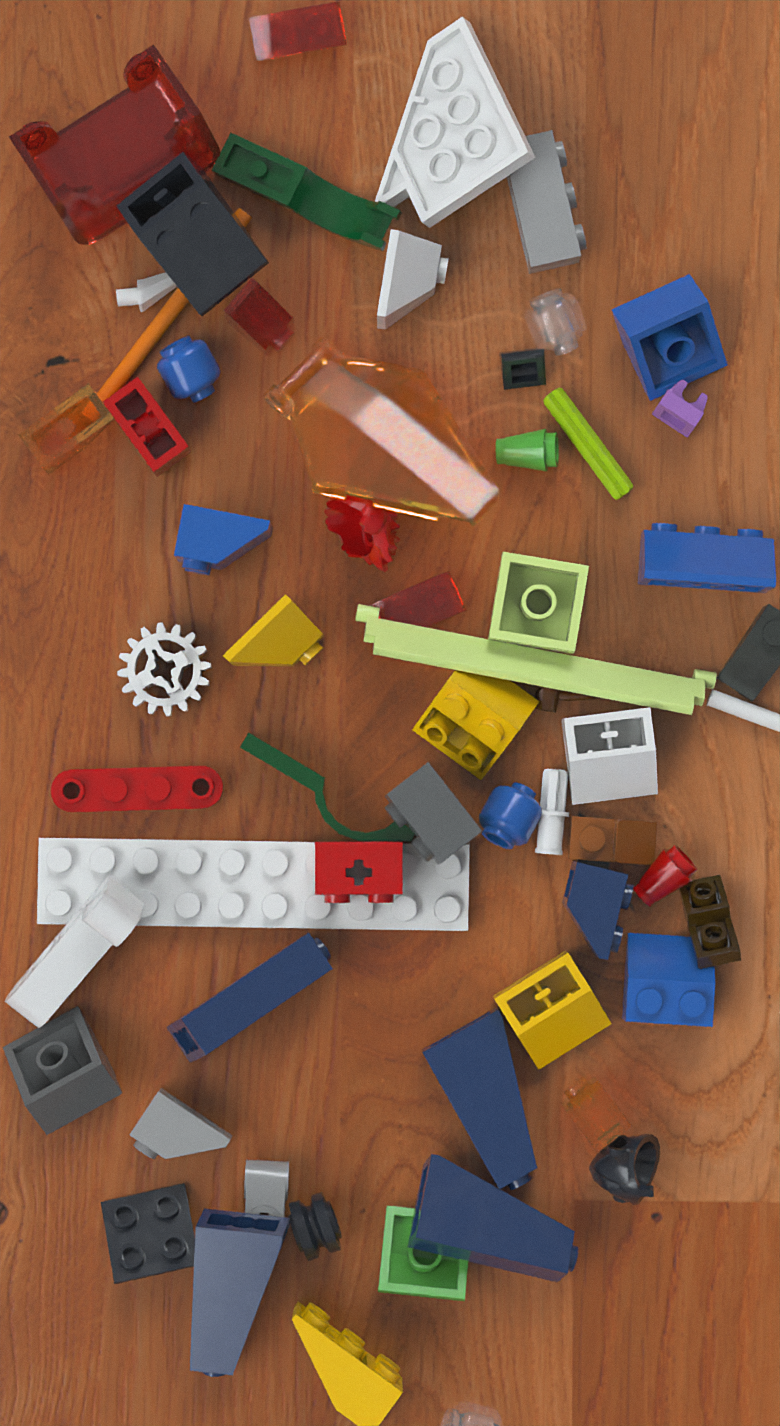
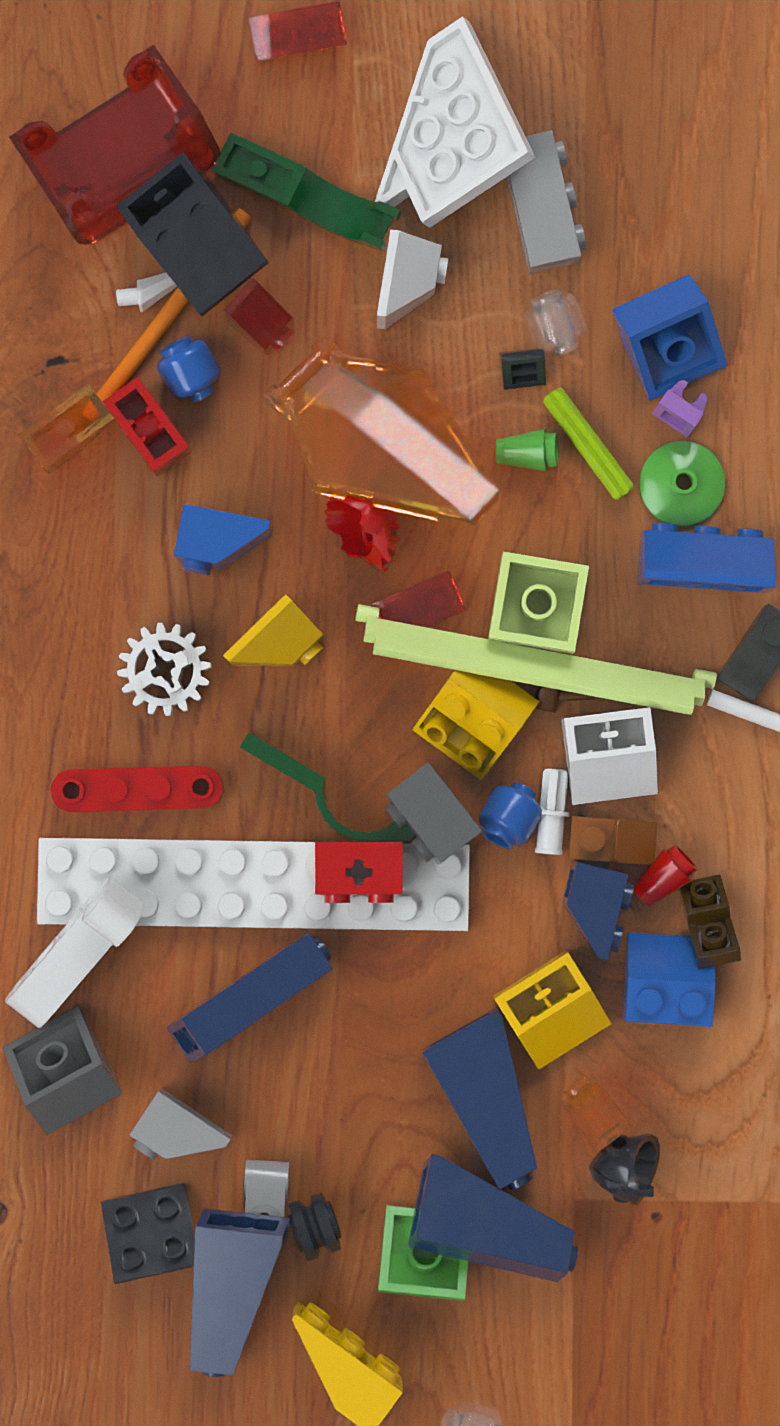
none -> bright green dish [639,441,725,527]

